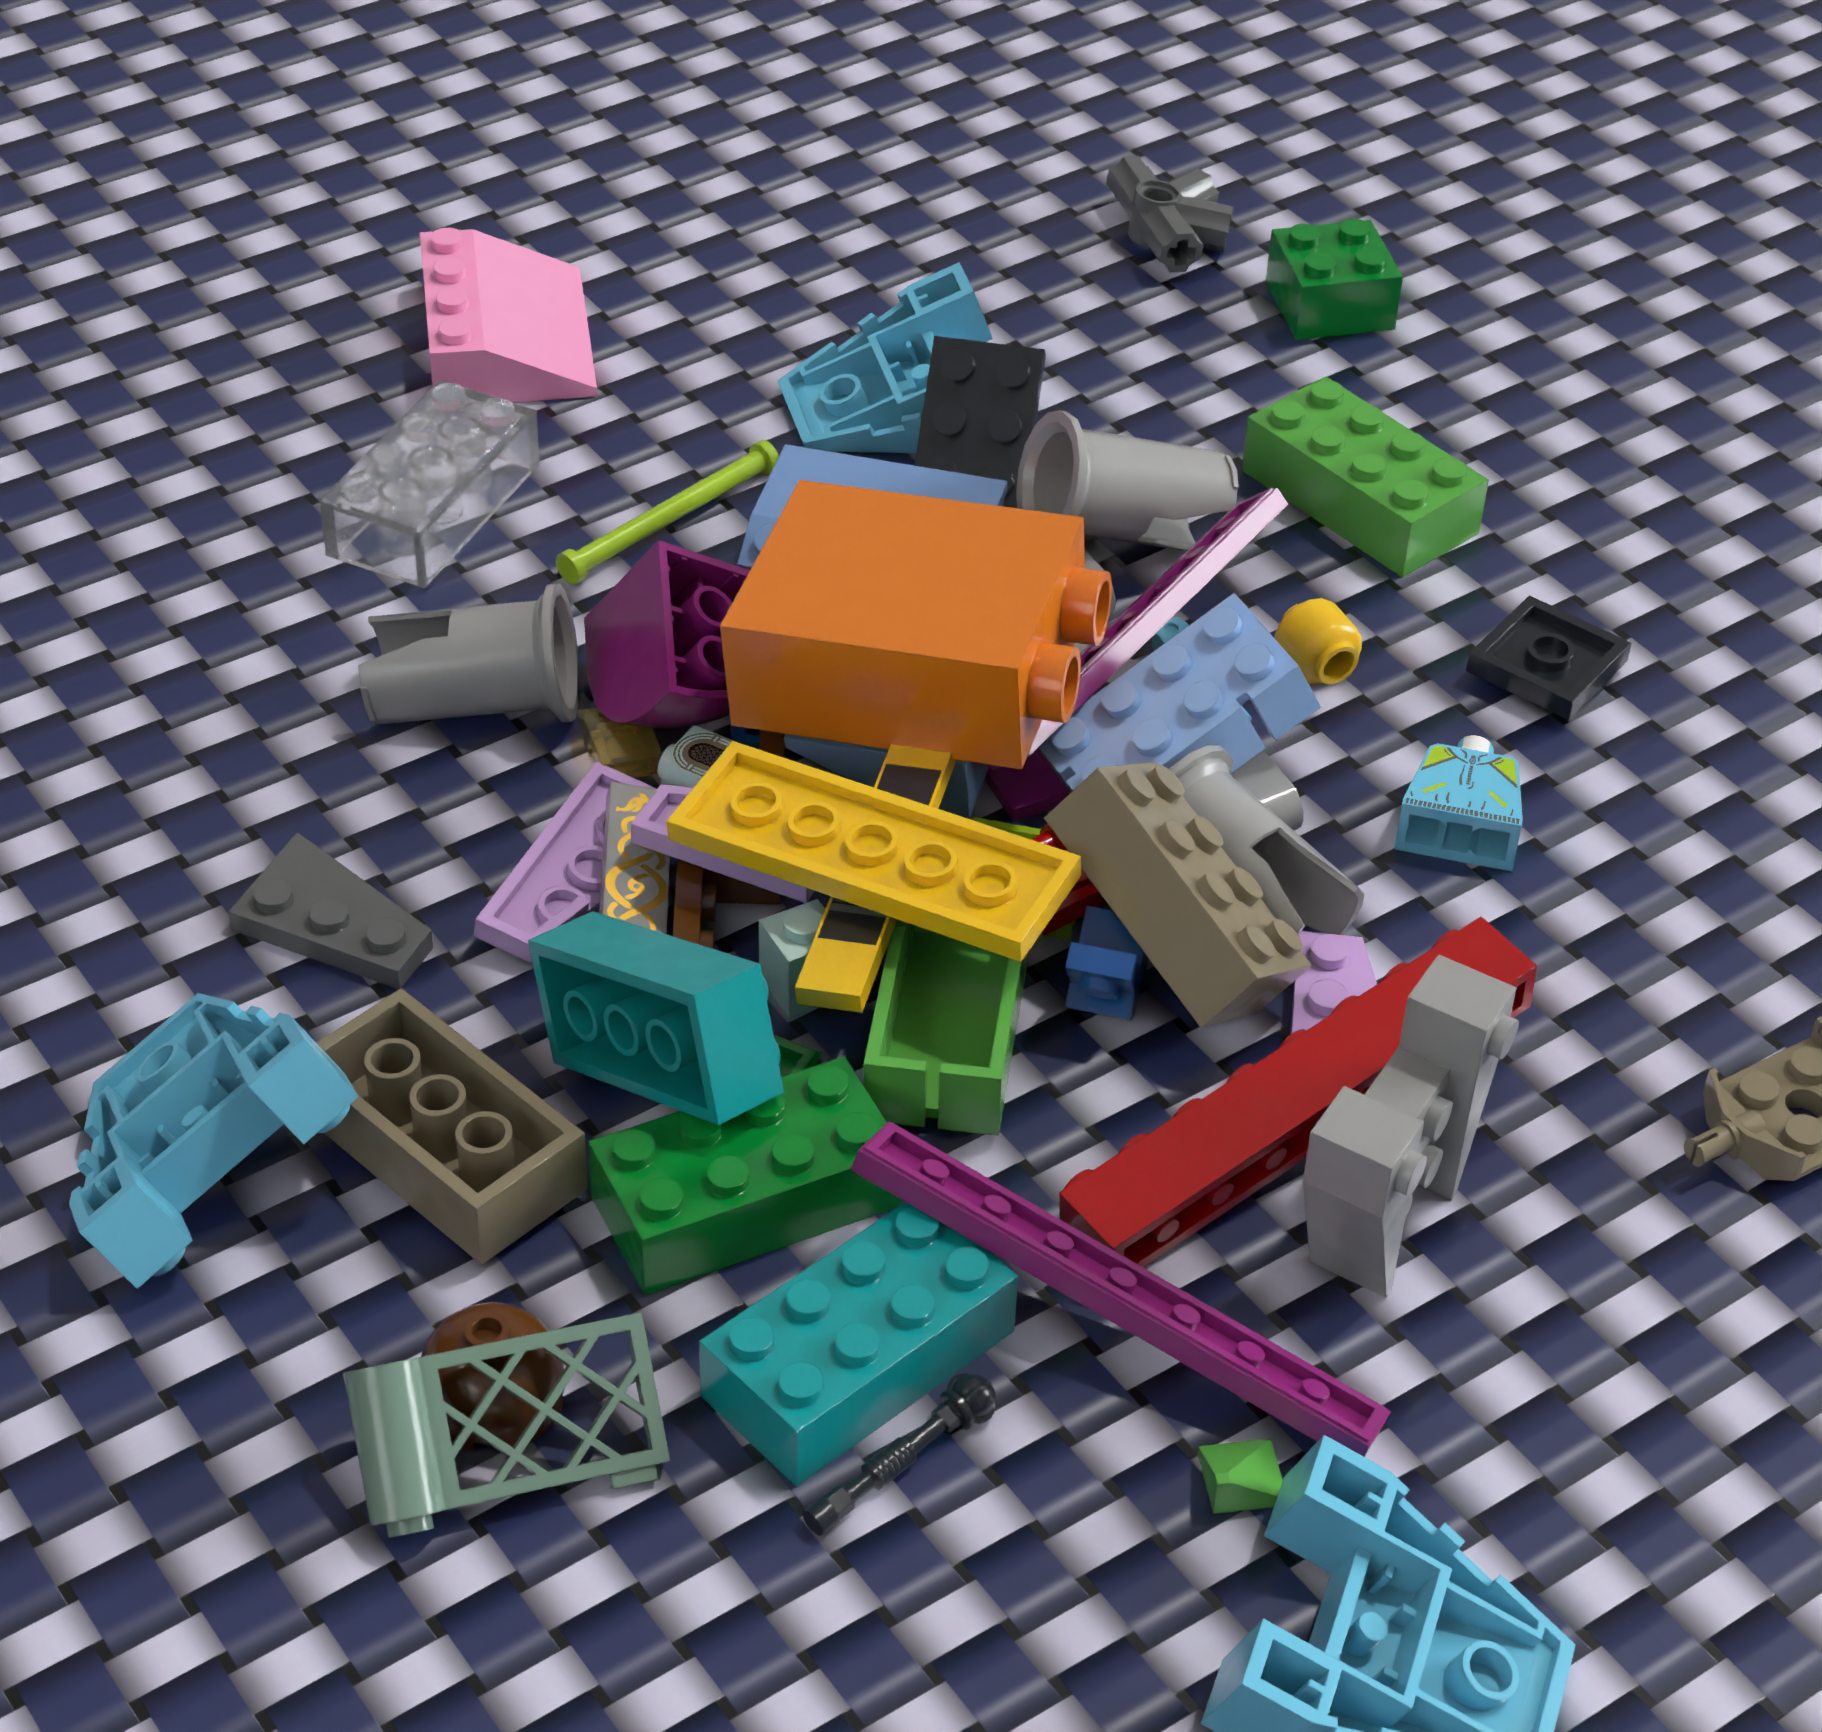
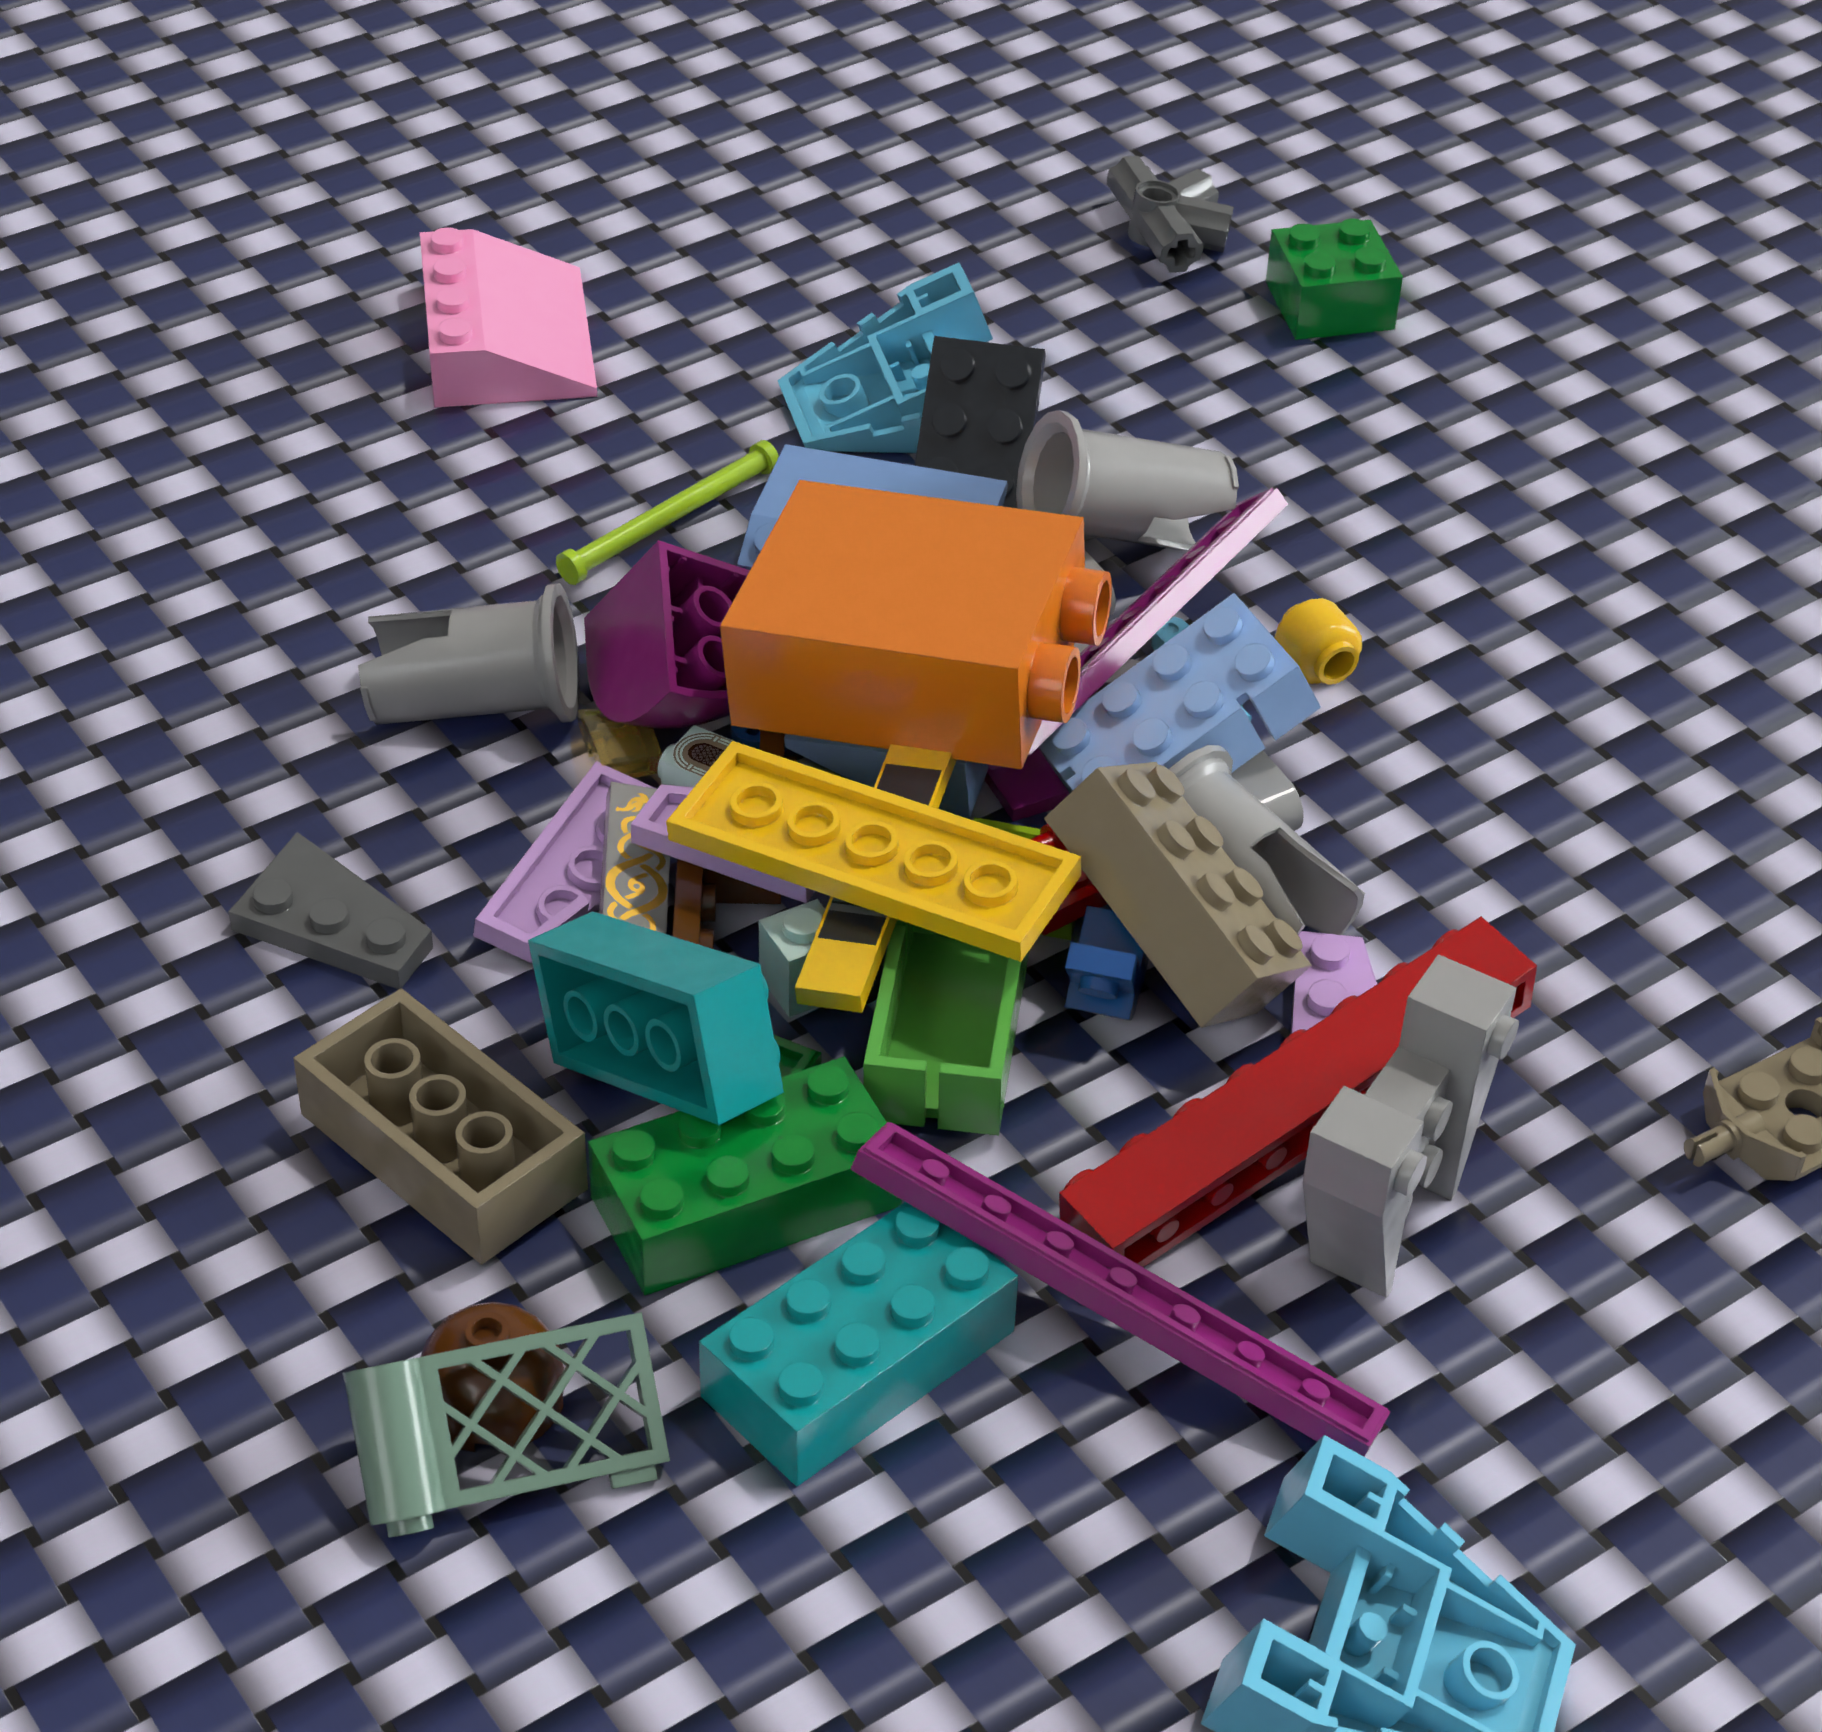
medium azure wedge [69,993,359,1289] -> none
clear brick [319,380,540,588] -> none
black piece [802,1373,996,1536] -> none
bright green slope [1197,1438,1283,1514] -> none
bright green brick [1242,376,1489,578] -> none
medium azure torso [1394,735,1523,872] -> none
black plate [1466,595,1632,720] -> none

